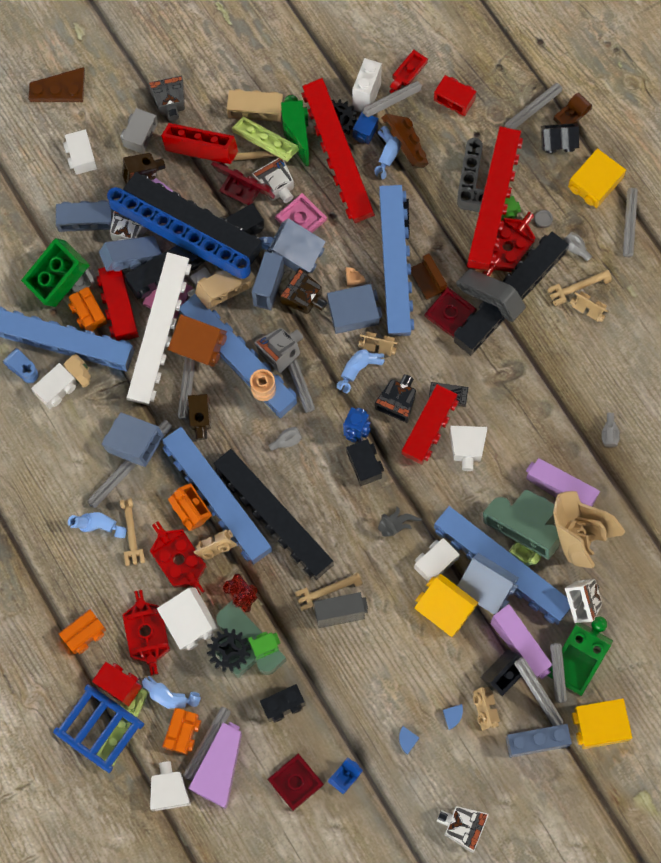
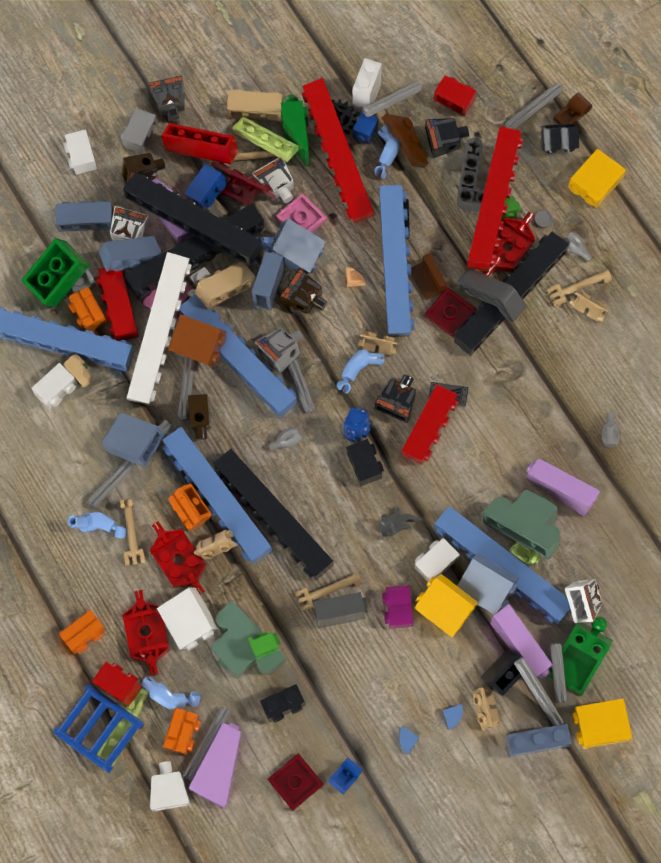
medium blue piece [3,348,39,383] -> none
reddish brown wing [28,67,85,102] -> none
blue beam [107,187,251,279] -> none
black gear [207,628,251,673] -> none
clear red hips [223,574,258,613] -> none
light nougat wheel [250,369,276,401] -> none
sand blue brick [327,284,382,334] -> none
red plate [389,49,428,93] -> none
torso [437,806,489,853] -> none
white torso [450,426,487,471] -> none
tan piece [553,491,625,568] -> none
light grey axle [623,188,638,257] -> none
none -> blue brick [184,164,228,209]
none -> magenta brick [382,585,413,629]
none -> black torso [425,118,469,158]

